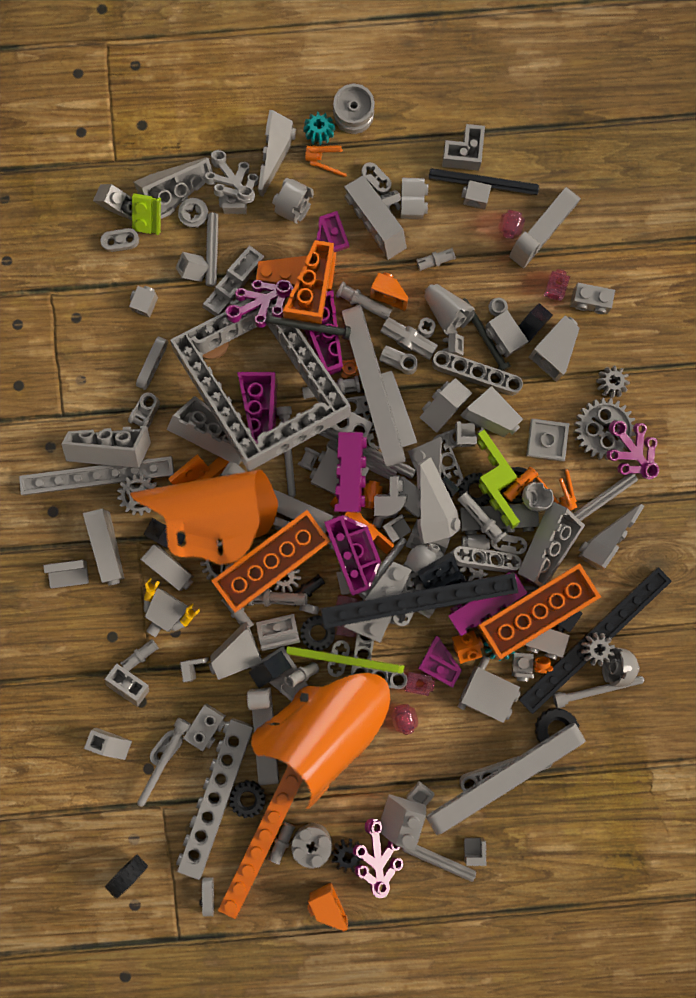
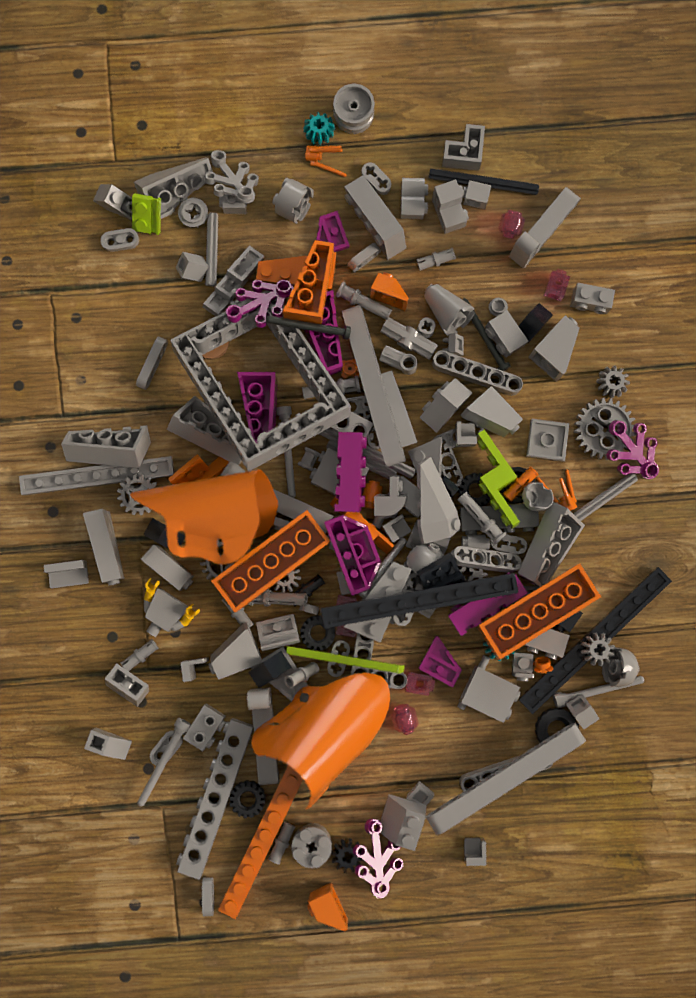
black tyre [105,854,148,899] -> none
light grey piece [128,393,160,428] -> none
light grey brick [129,286,158,318] -> none
light grey wedge [258,110,296,197] -> none
light grey tile [379,190,401,212] -> none
light grey axle [402,845,476,882] -> none
orange brick [452,630,484,664] -> none
light grey wedge [578,504,644,570] -> none
none -> light grey beam [348,243,381,272]
none -> light grey brick [432,180,469,234]
none -> light grey panel [566,694,600,729]

